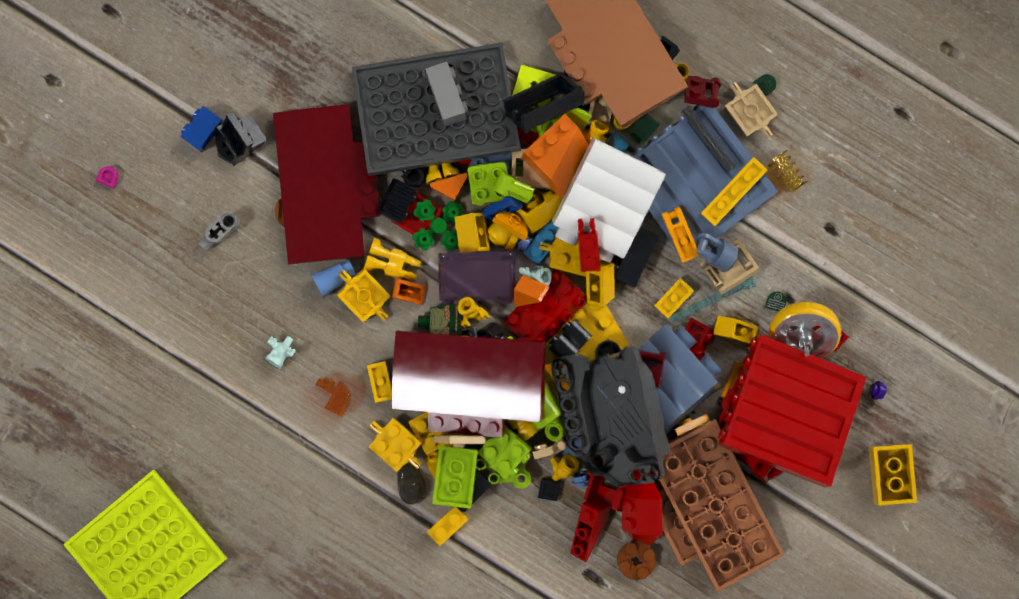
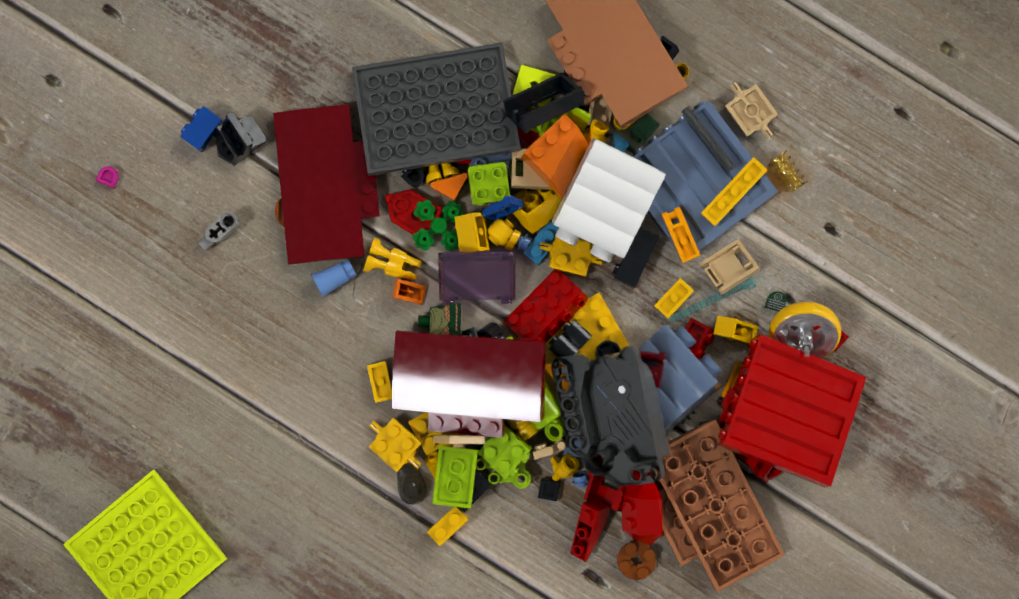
light aqua piece [265,336,296,369] -> none
clear orange brick [316,377,351,417] -> none
yellow plate [336,268,391,322] -> none
black brick [376,178,417,224] -> none
light grey brick [425,62,468,127] -> none
yellow piece [458,297,490,329] -> none
light orange plate [492,211,528,241] -> none
lime piece [493,172,534,204] -> none
orange slope [514,275,549,307] -> none
light aqua piece [519,265,551,286] -> none
red hinge [578,218,601,272] -> none
yellow brick [586,260,615,307] -> none
light orange plate [674,414,710,436] -> none
dark red plate [684,75,721,108] -> none
sand blue piece [697,233,739,272] -> none
clear green tile [753,74,776,97] -> none
yellow brick [868,443,917,506] -> none
dark purple plate [870,381,887,400] -> none

